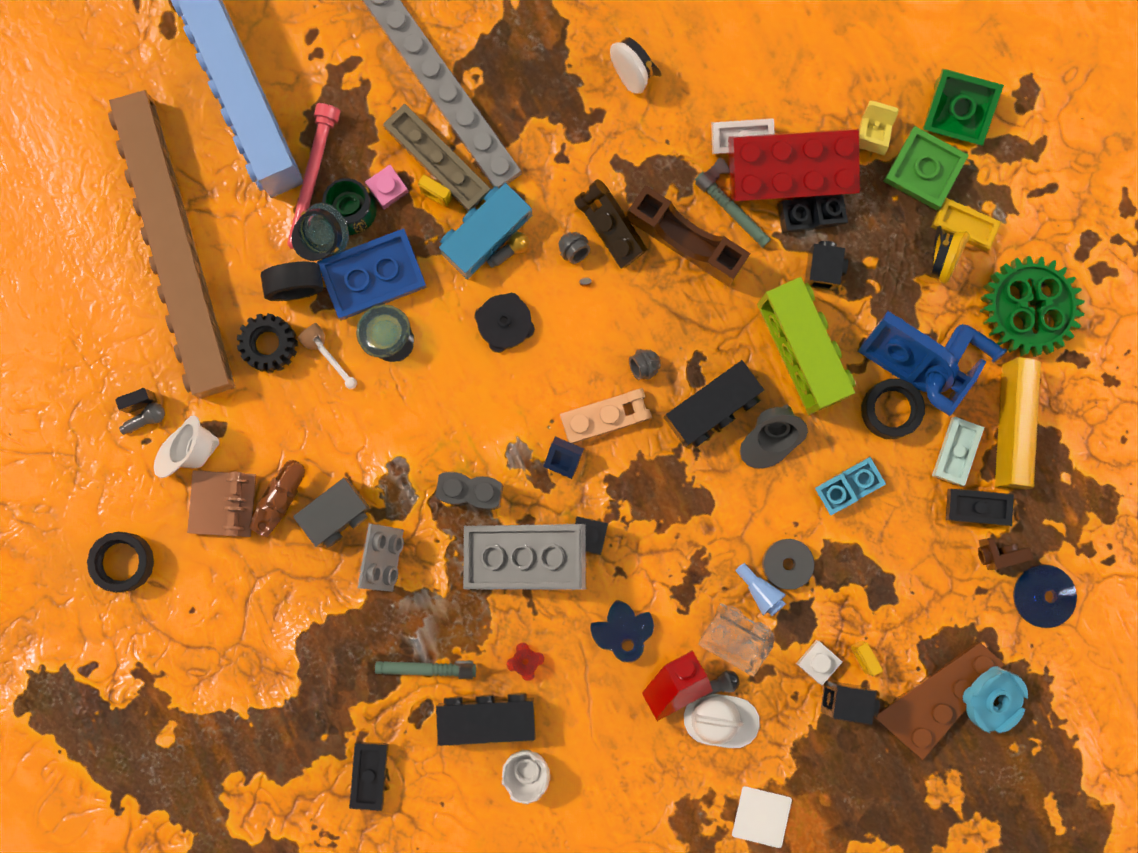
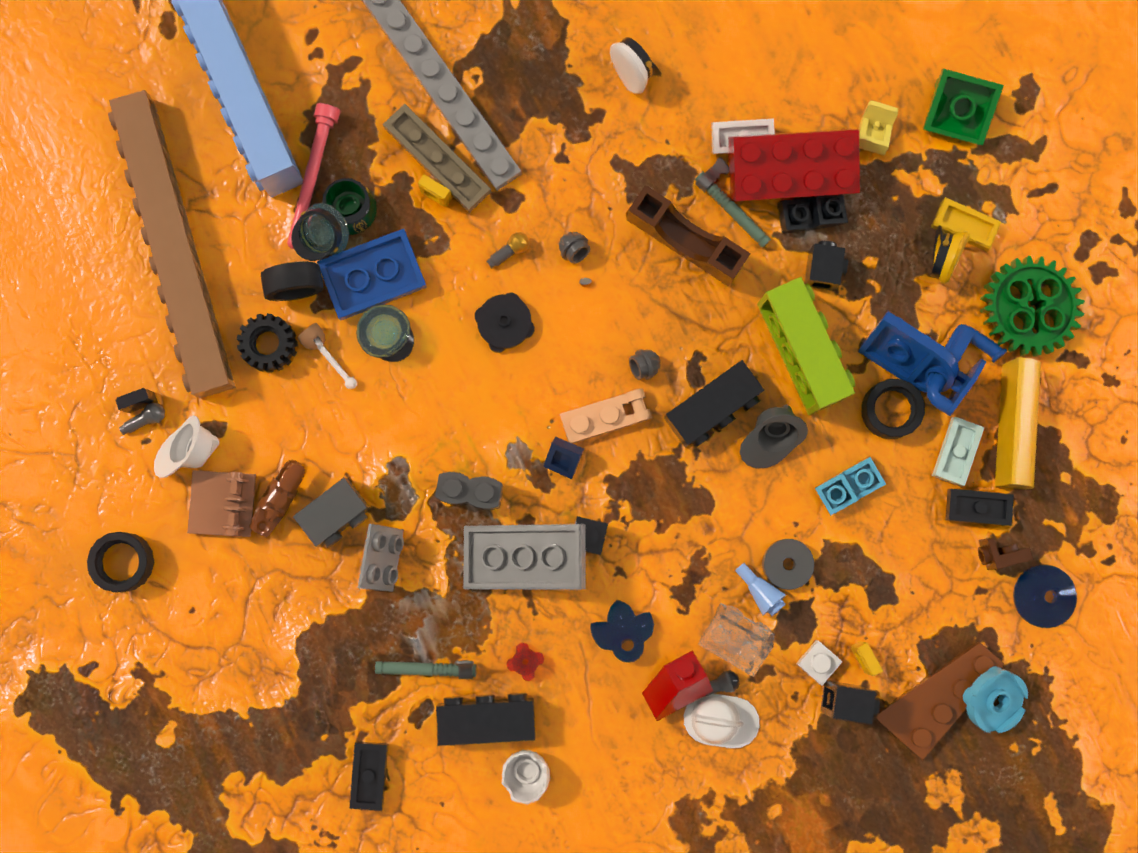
bright pink plate [365,165,409,209] -> none
dark azure brick [439,183,532,280] -> none
dark brown plate [574,179,648,269] -> none
white sticker [732,786,792,848] -> none
bright green plate [883,126,969,210] -> none

